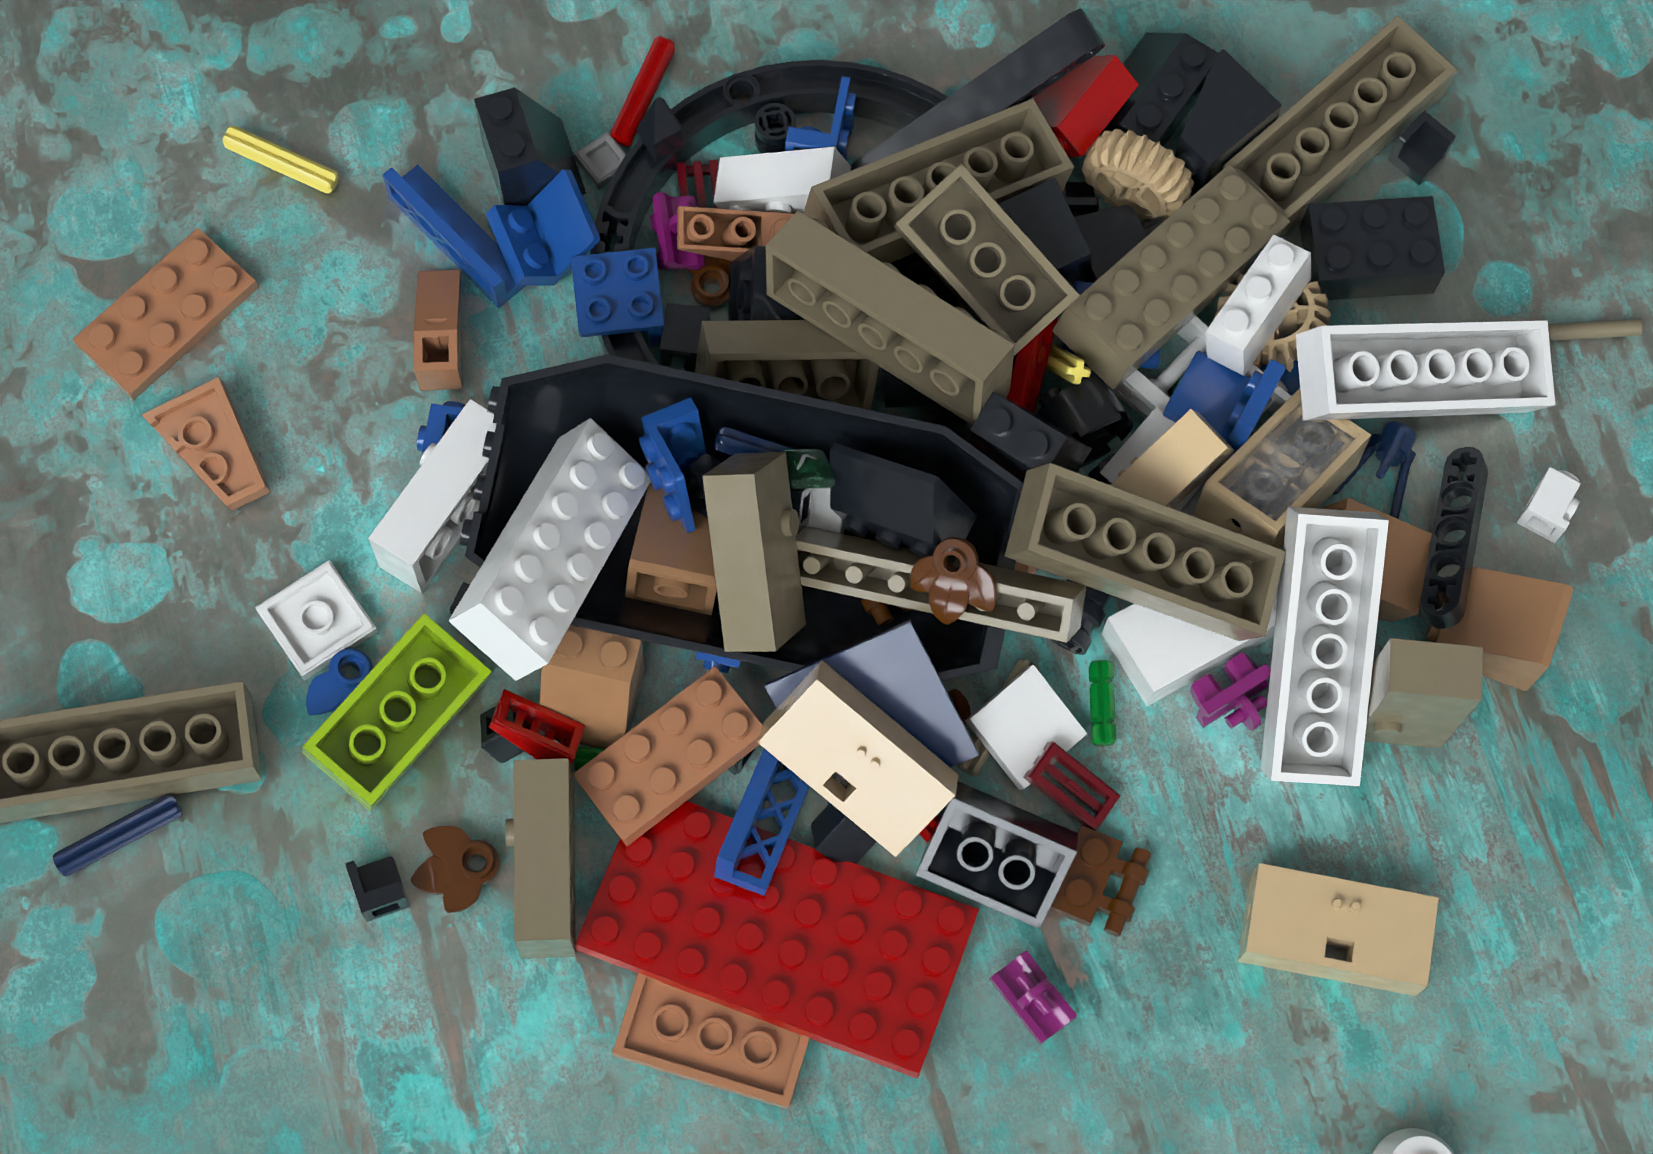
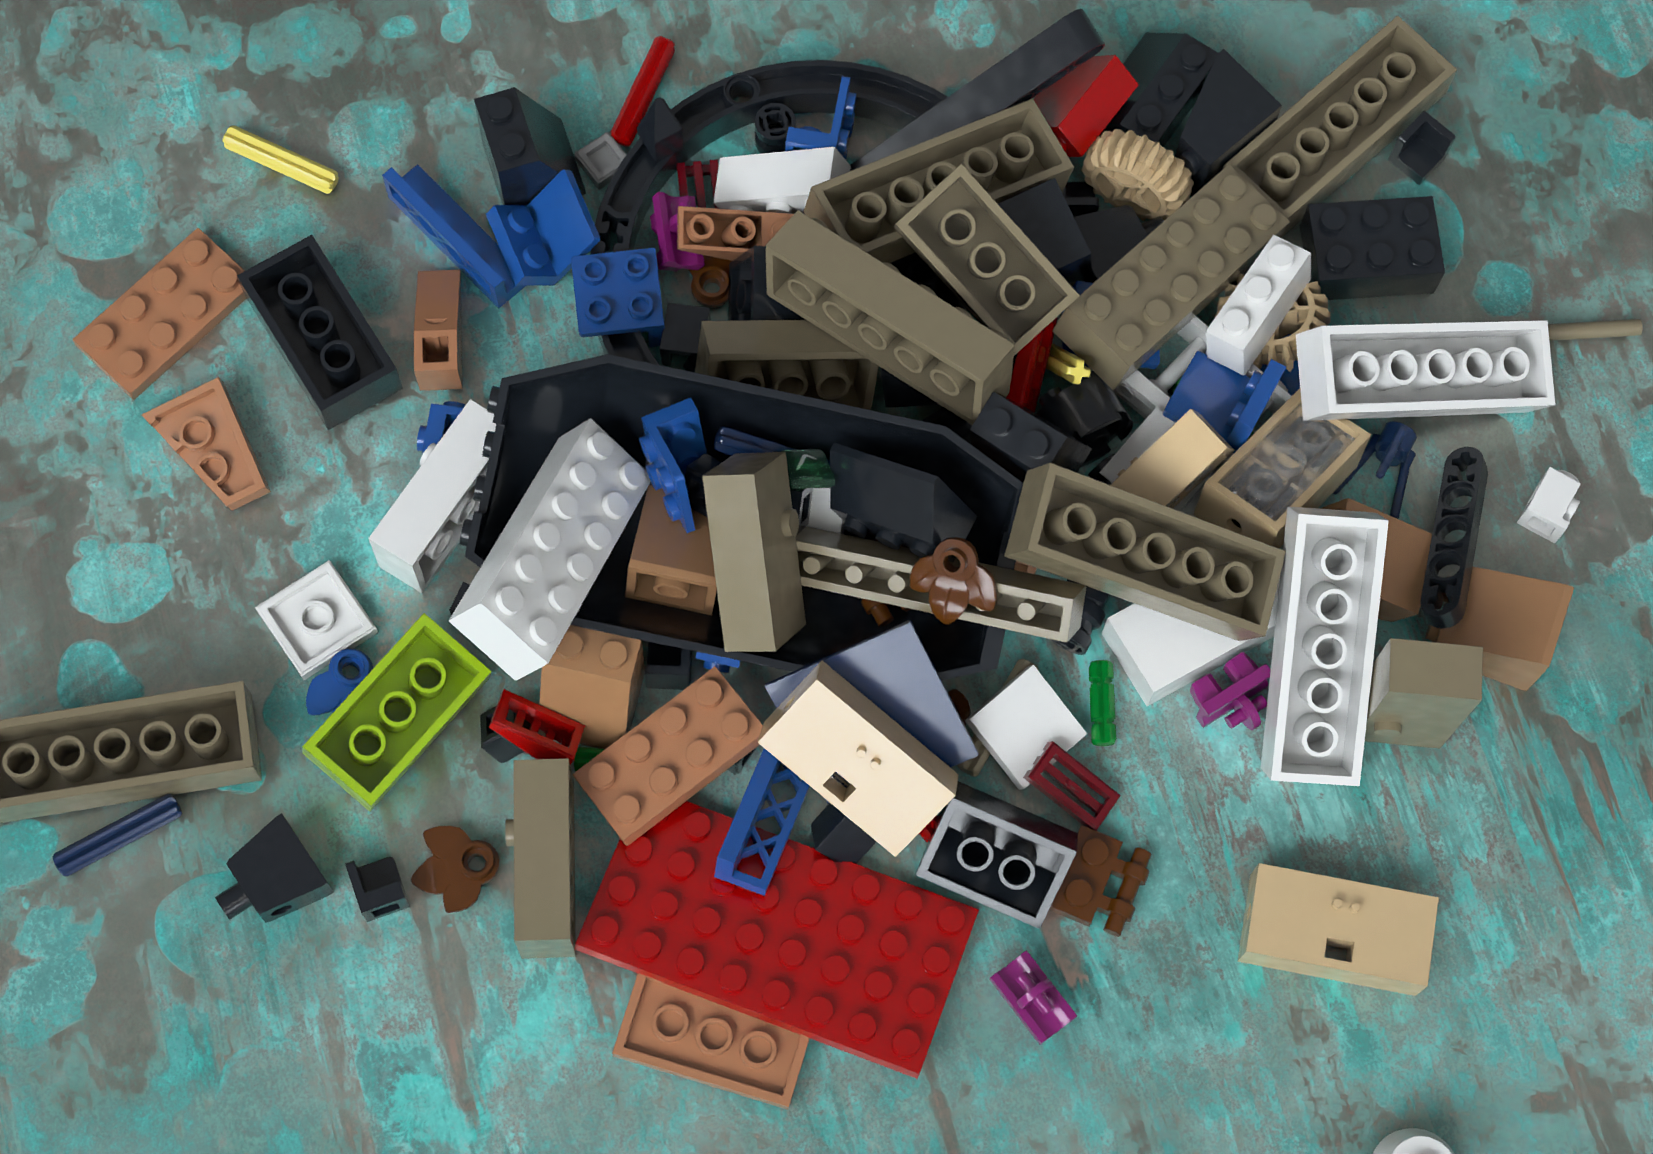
none -> black torso [215,813,334,923]
none -> black brick [237,235,403,430]
none -> black panel [645,641,692,690]

